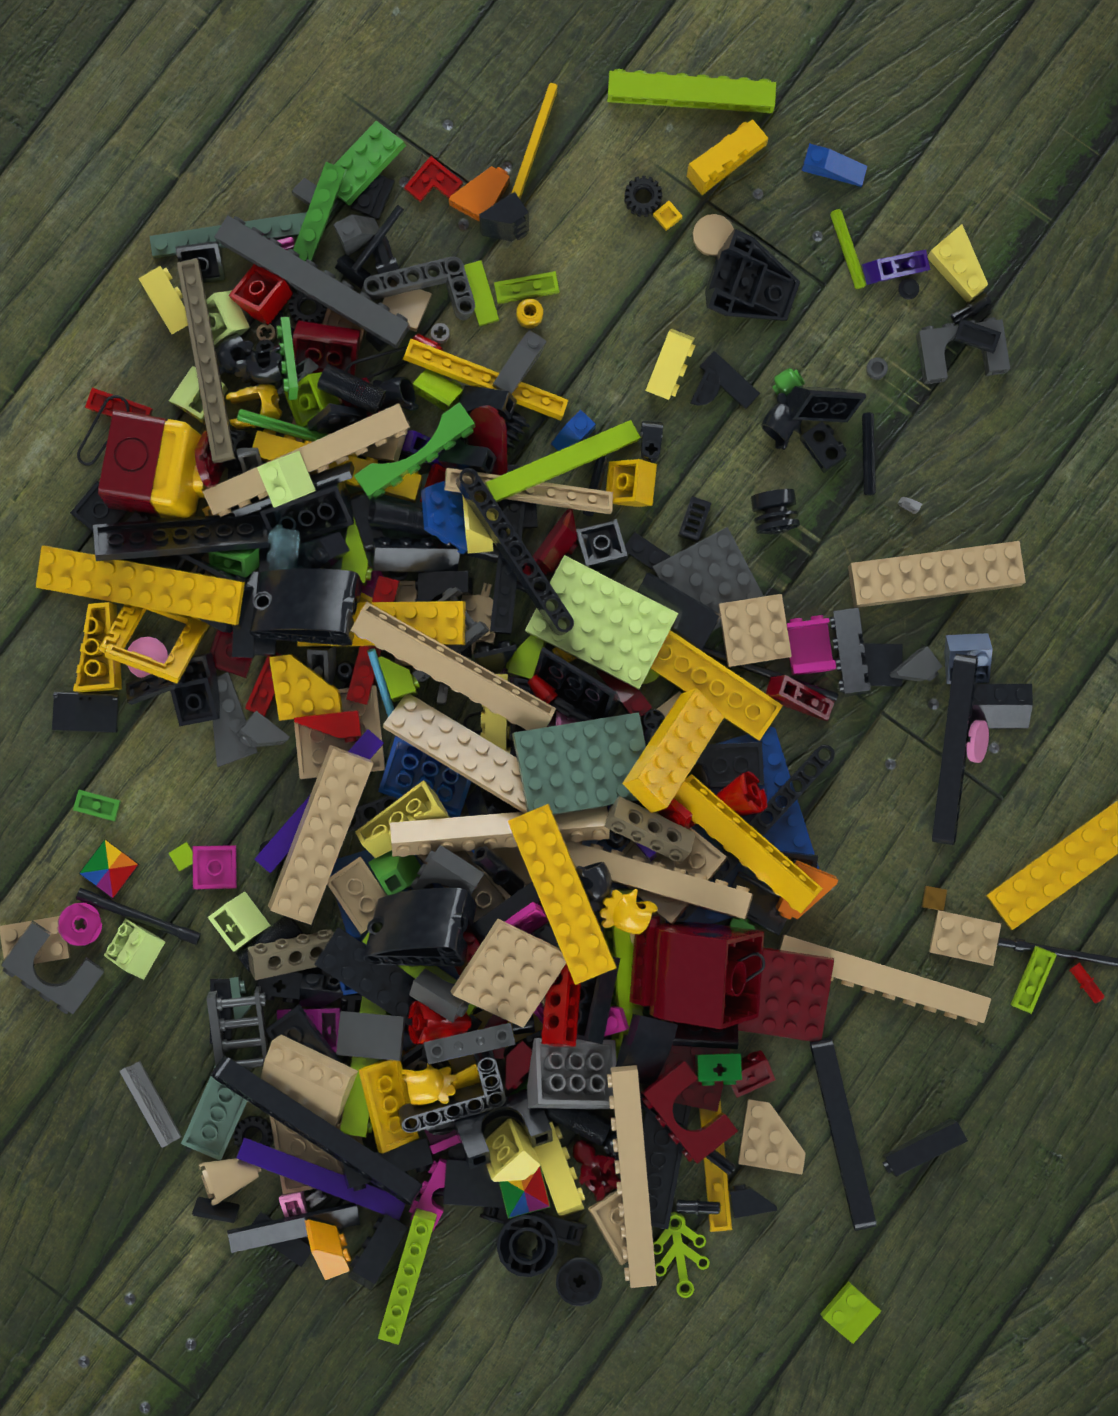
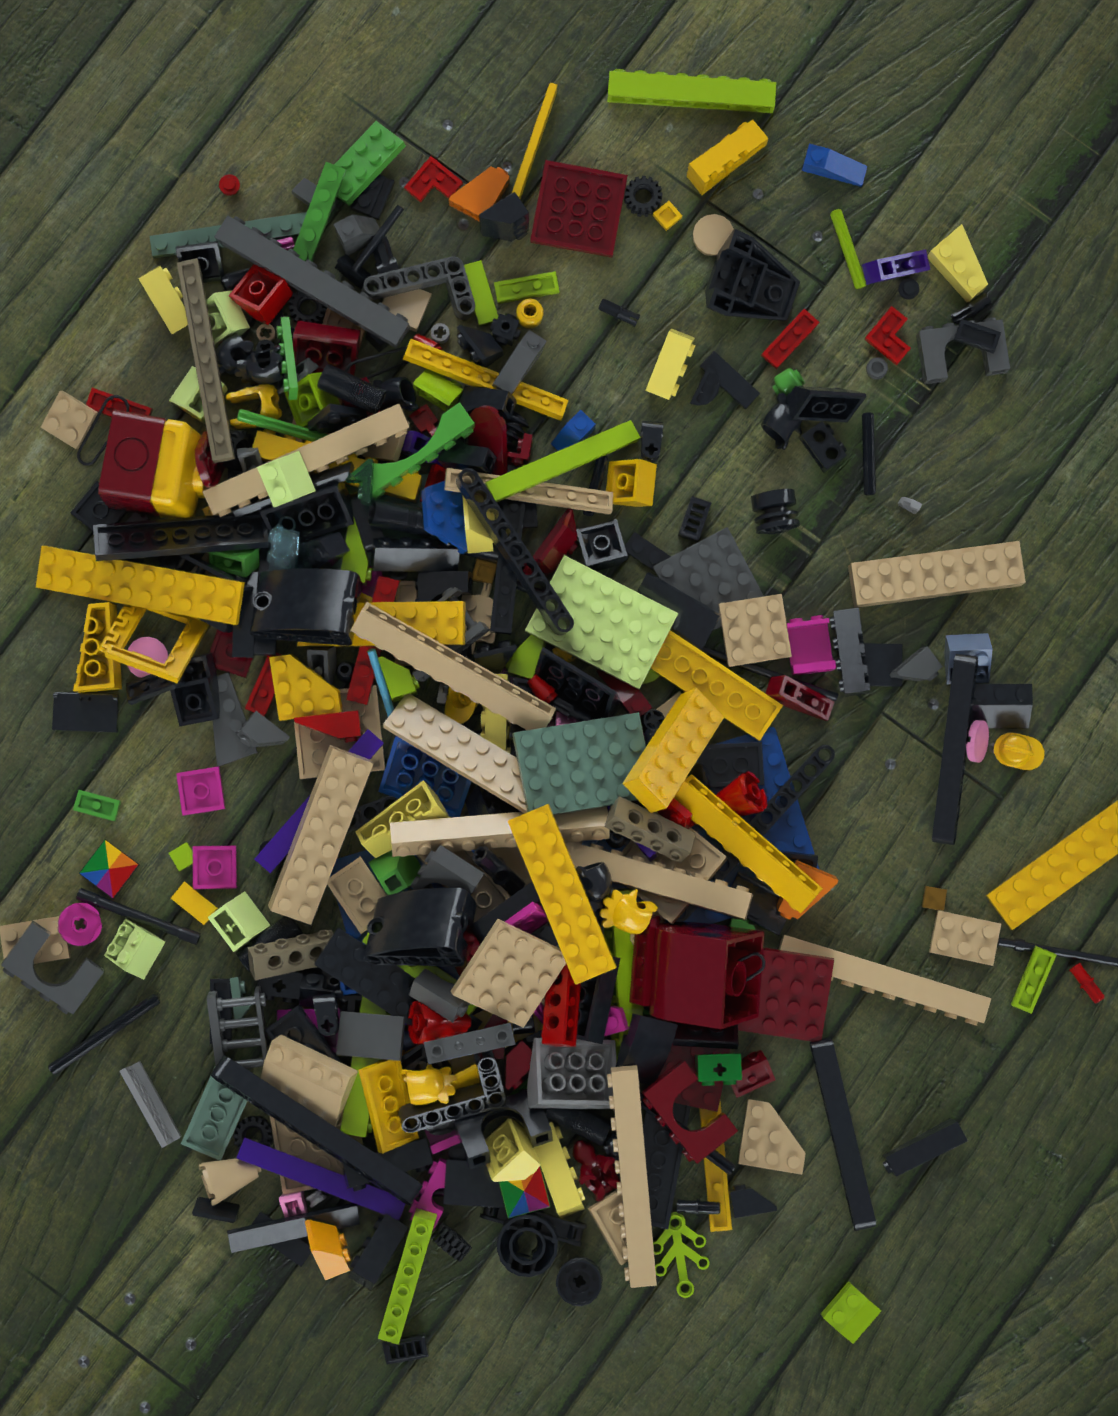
none -> tan plate [41,391,98,449]
none -> black axle [48,994,160,1075]
none -> yellow tile [171,881,218,925]
none -> dark pink plate [176,767,226,816]
none -> red plate [219,174,240,196]
none -> black cone [220,268,249,291]
none -> black piece [313,993,339,1036]
none -> clear green slope [345,459,374,506]
none -> black slope [382,1333,429,1365]
none -> red plate [409,404,439,438]
none -> black tyre [431,1223,472,1262]
none -> yellow piece [445,686,479,724]
none -> black slope [456,325,503,368]
none -> pearl gold tile [473,559,497,585]
none -> black brick [490,313,522,346]
none -> dark red bracket [507,433,533,466]
none -> dark red plate [530,160,628,258]
none -> black axle [598,299,640,327]
none -> red plate [761,309,820,370]
none -> red plate [864,306,911,366]
none -> yellow piece [994,733,1044,770]

